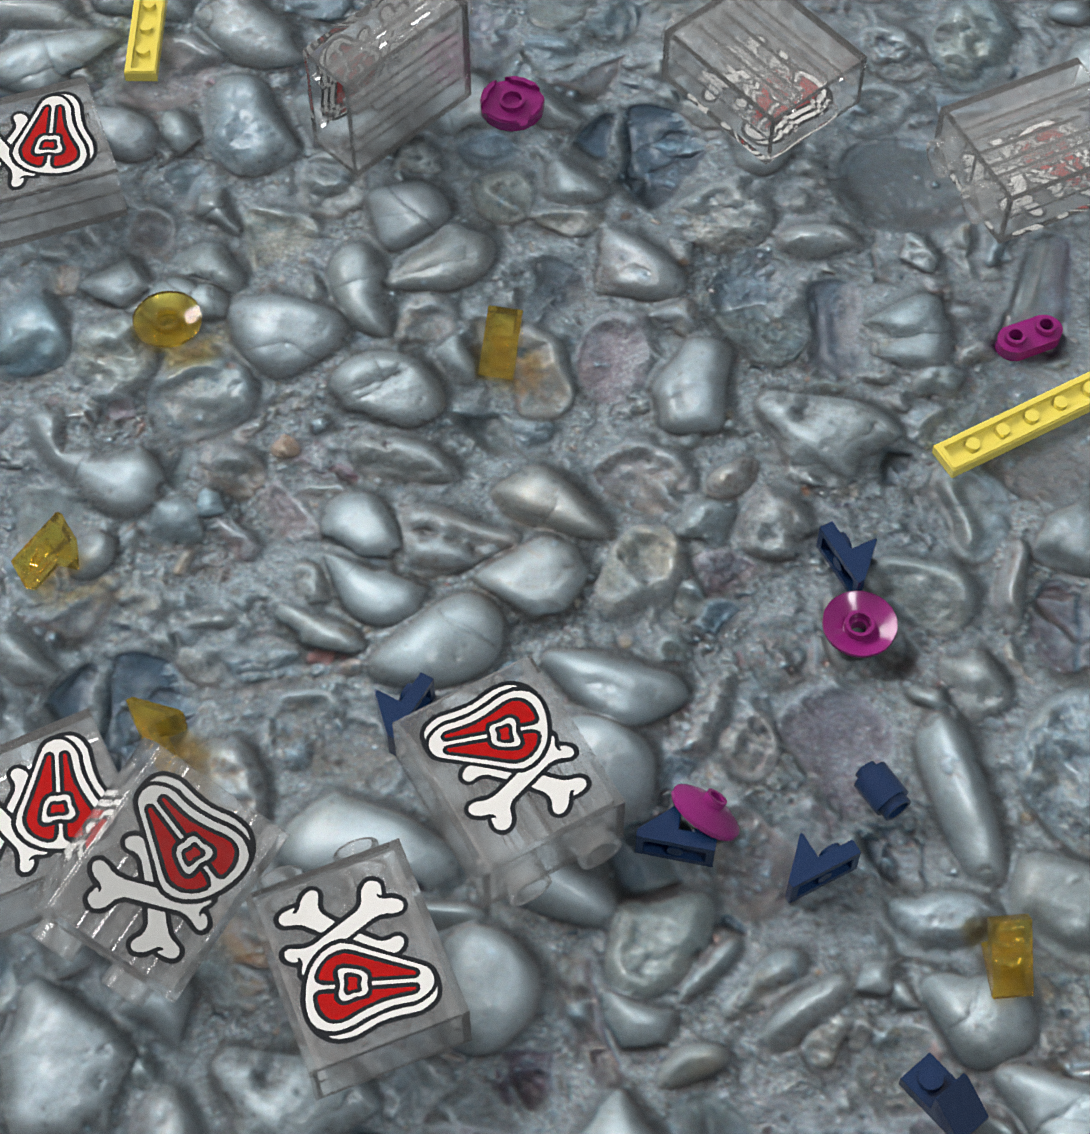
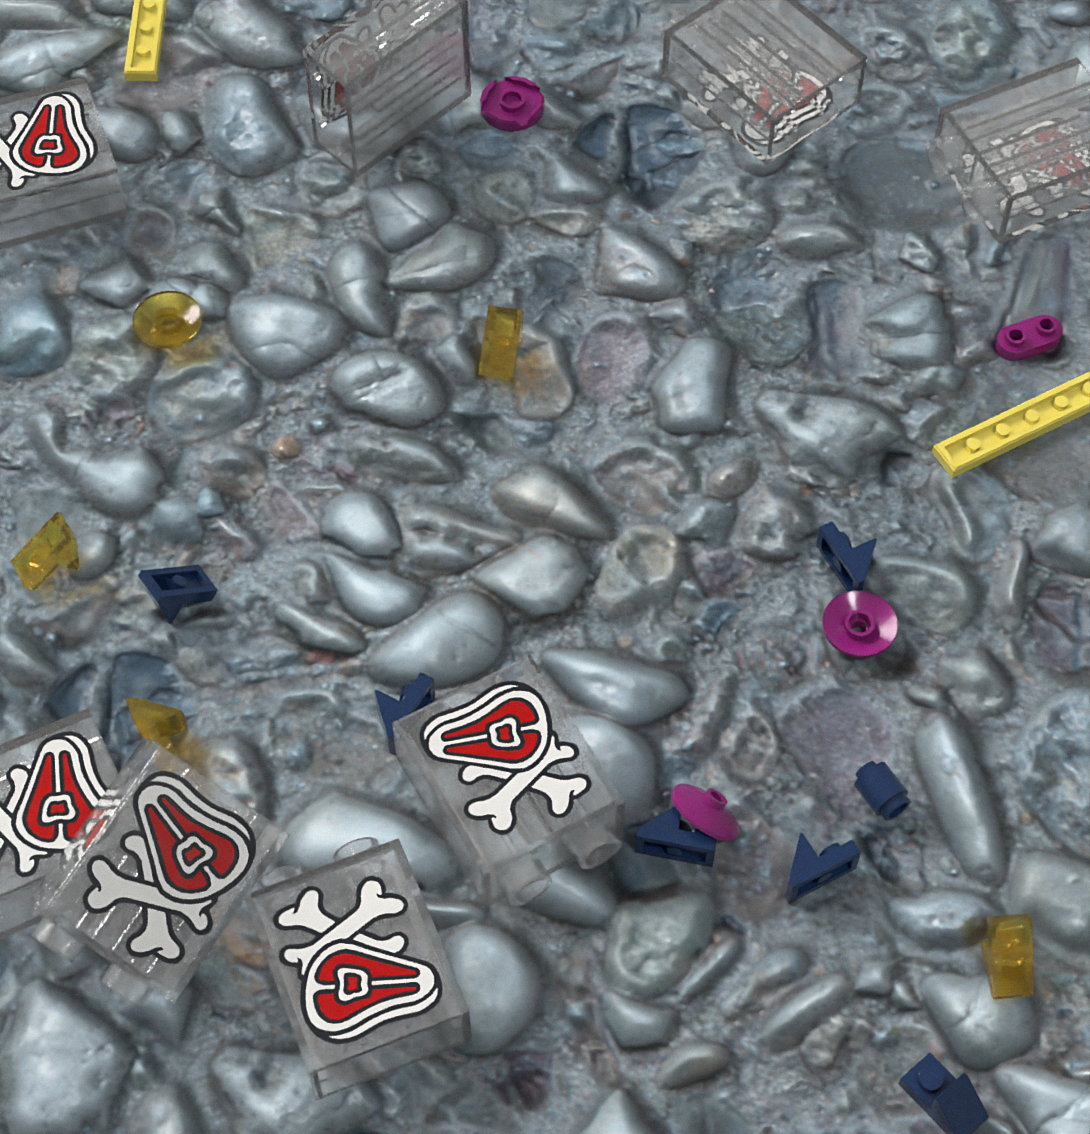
none -> dark blue slope [138,565,218,624]

